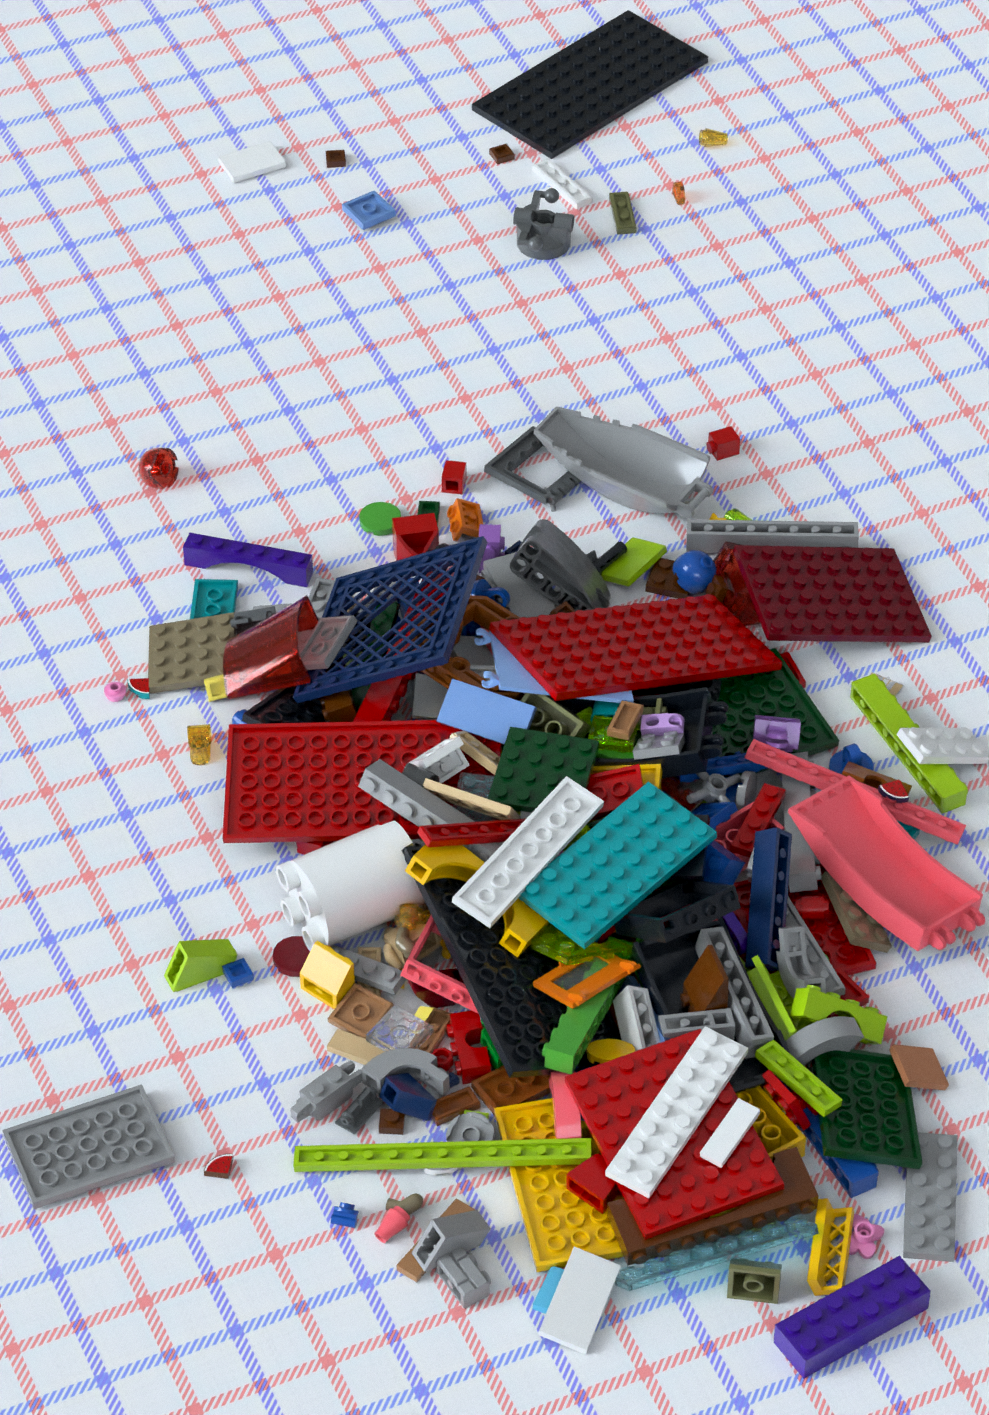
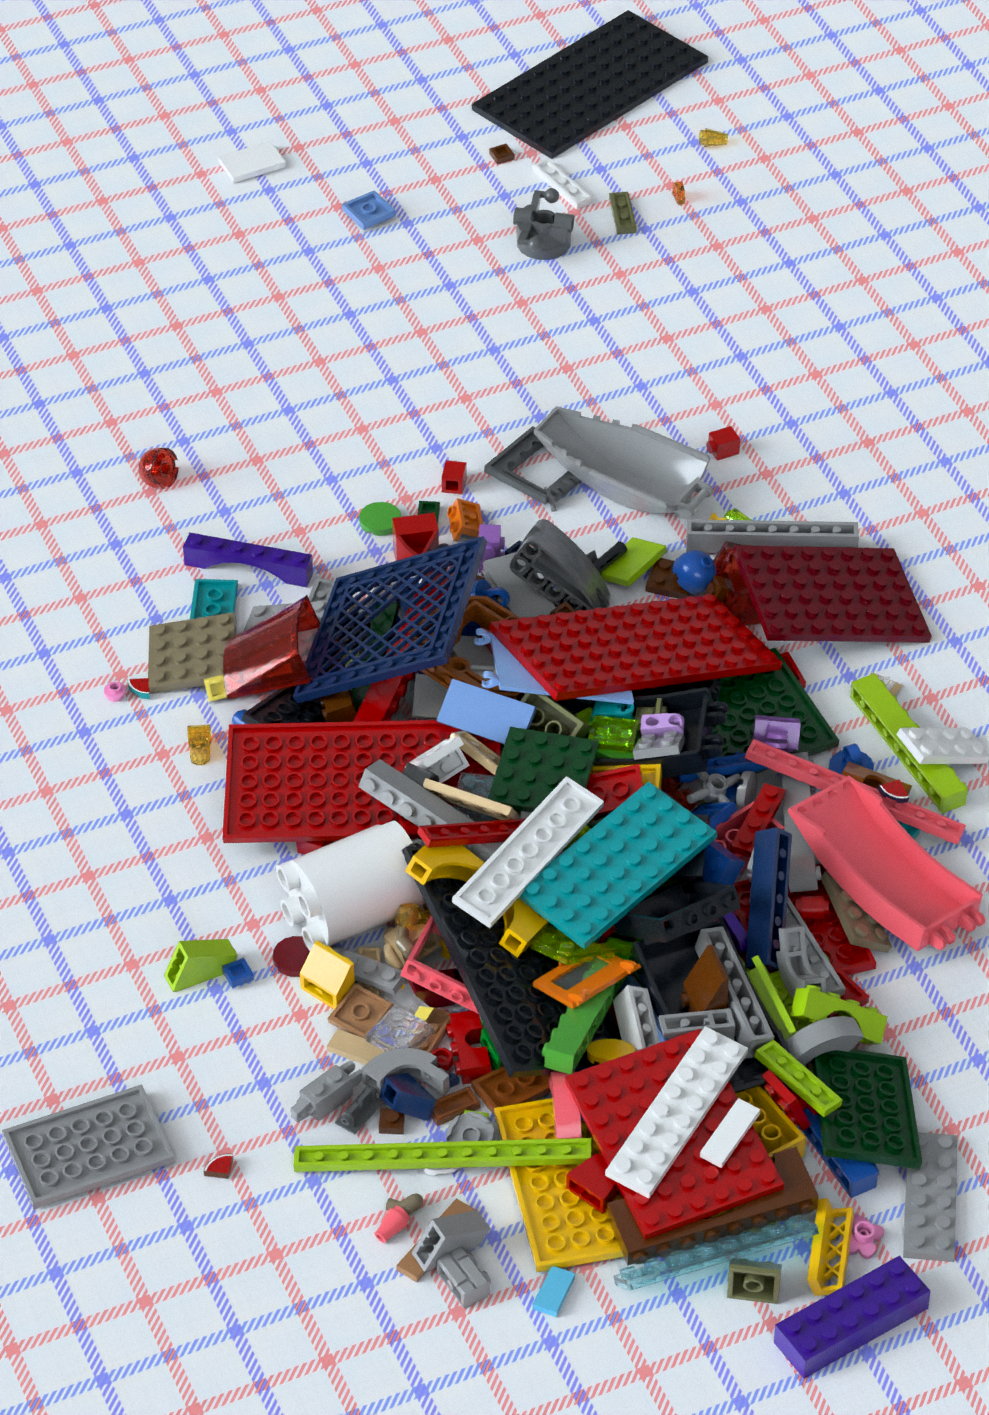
dark grey hinge [230,606,278,635] -> none
light grey tile [291,615,357,671] -> none
reddish brown tile [326,150,346,168] -> none
blue plate [331,1202,359,1228] -> none
white tile [538,1246,621,1354] -> none
medium nougat tile [607,700,644,741] -> none
nougat tile [889,1044,949,1090] -> none

